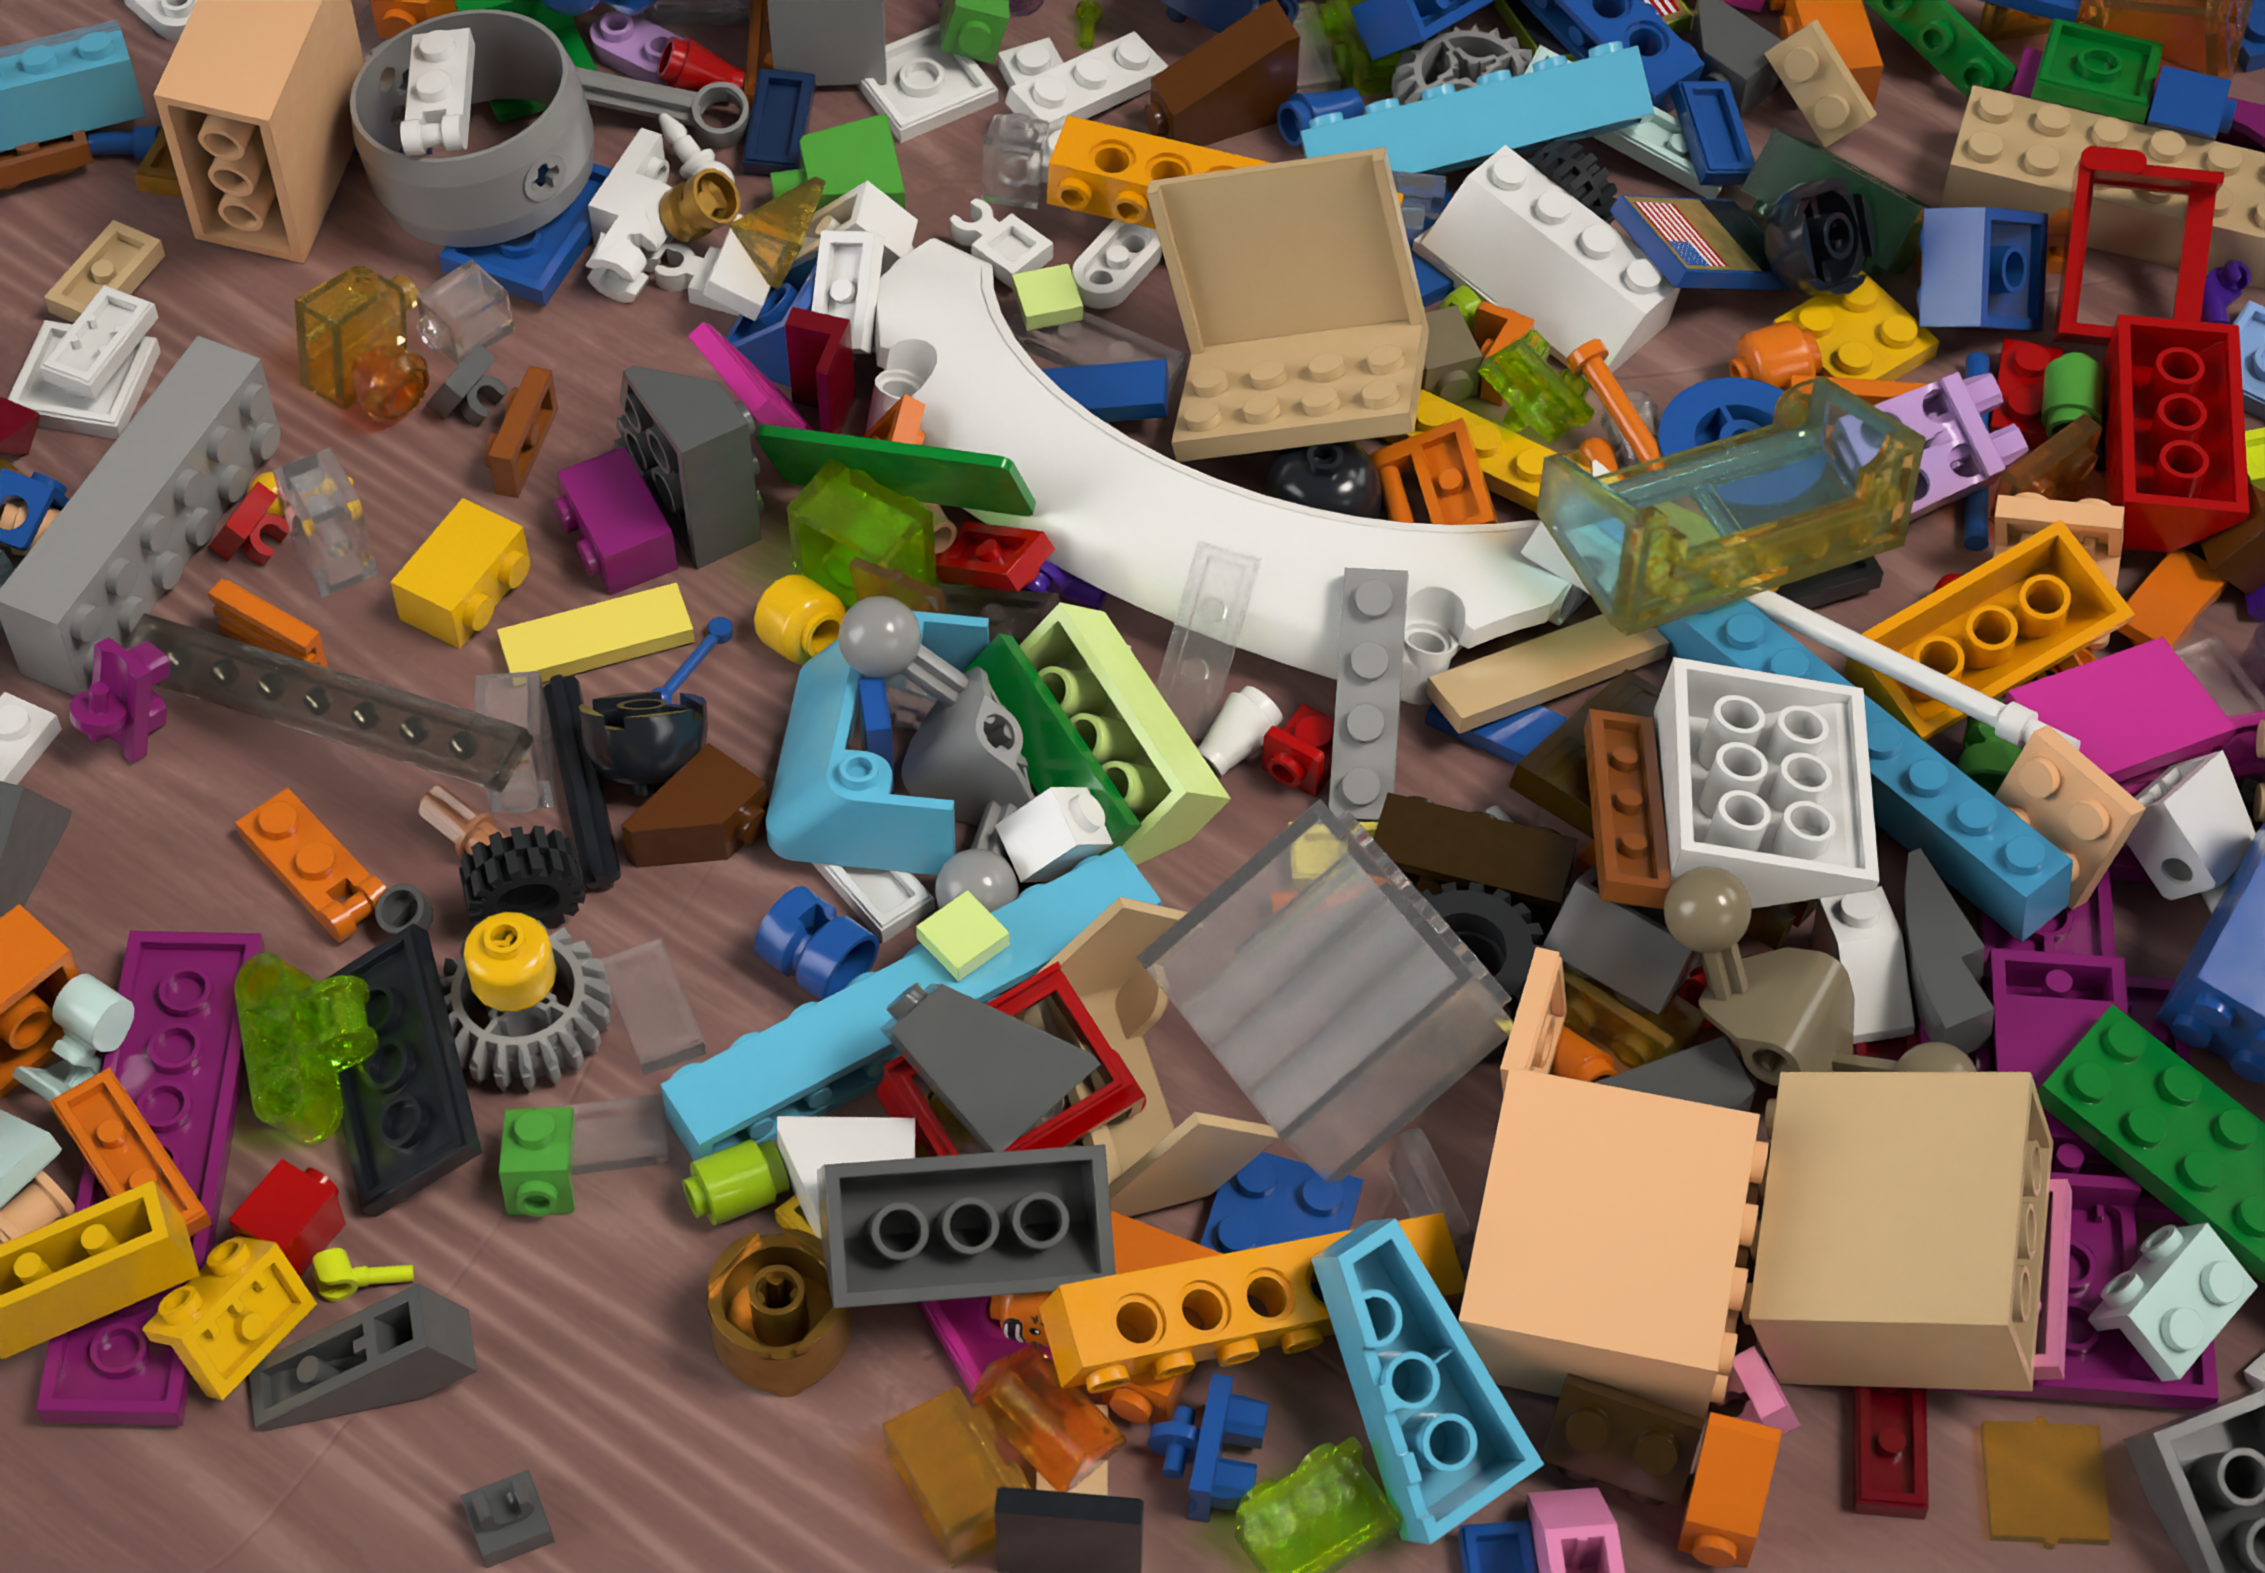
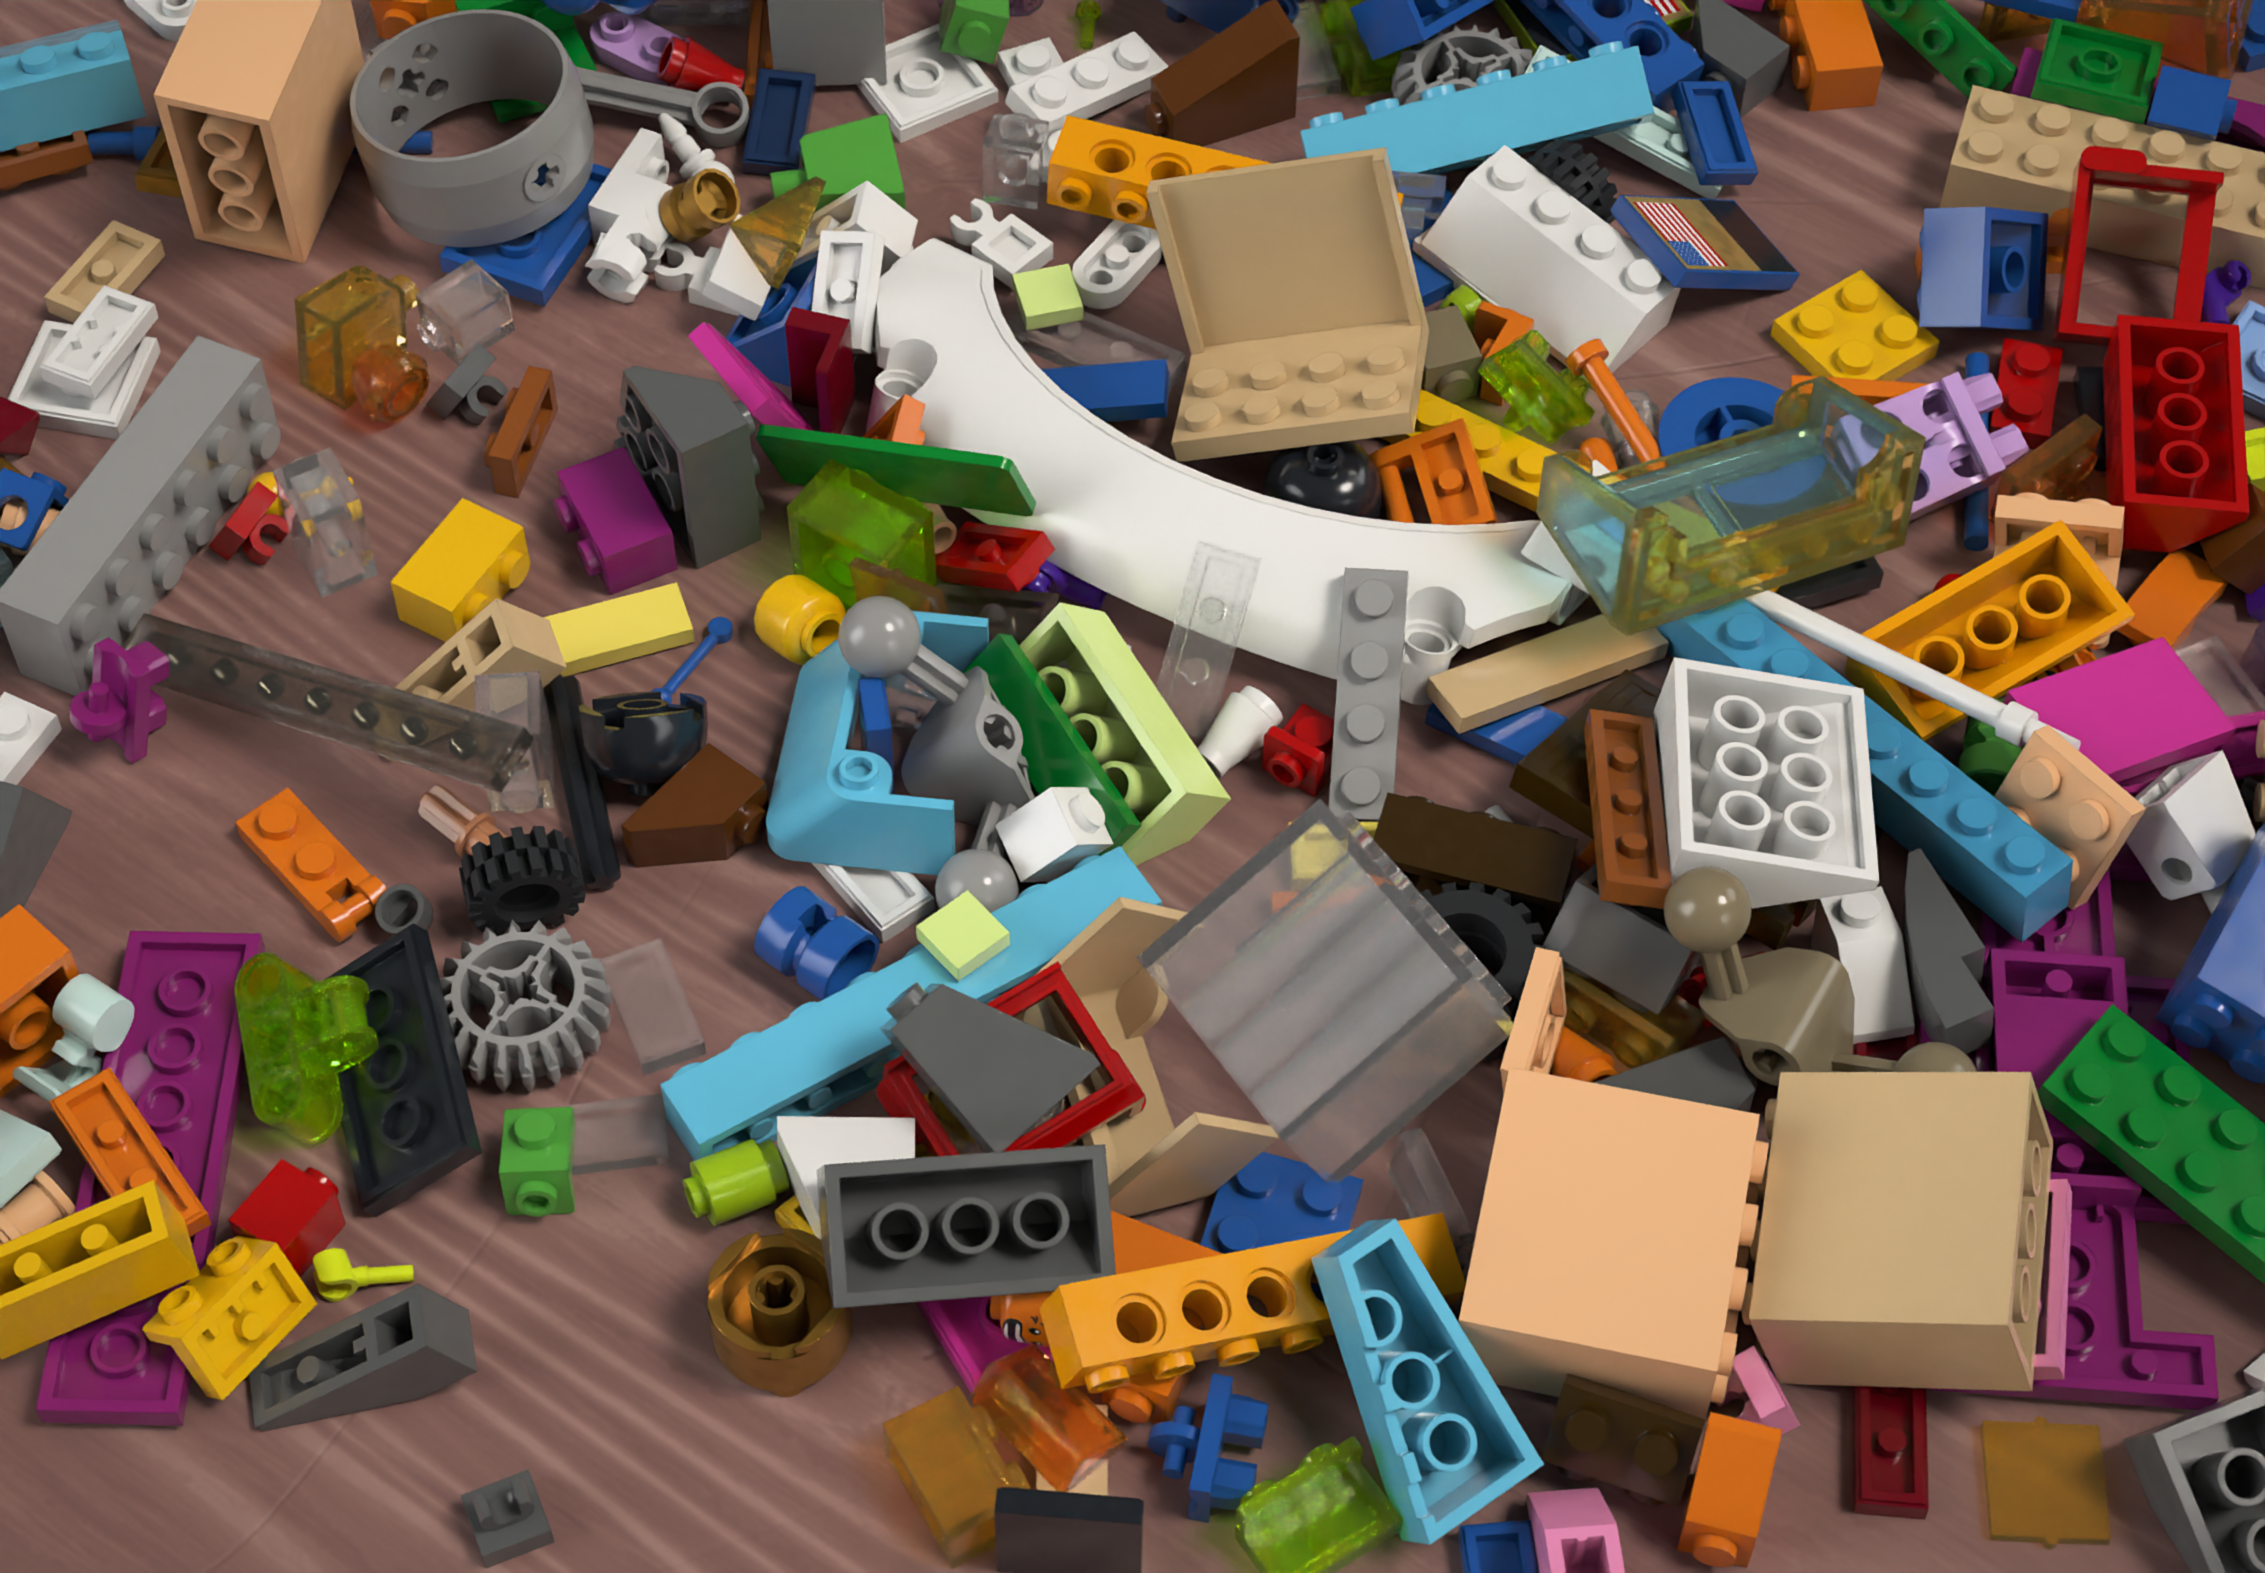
orange tile [208,578,329,684] -> none
white plate [400,28,475,157] -> none
yellow head [463,912,556,1012] -> none
blue cone [1277,87,1364,147] -> none
orange head [1729,320,1823,393] -> none
clear green slope [1741,128,1933,277] -> none
black cylinder [1763,178,1876,296] -> none
tan plate [1764,19,1877,148] -> none
bright green brick [2041,352,2106,446] -> none
light aqua bracket [2088,1223,2258,1381] -> none
none -> tan slope [369,598,567,762]

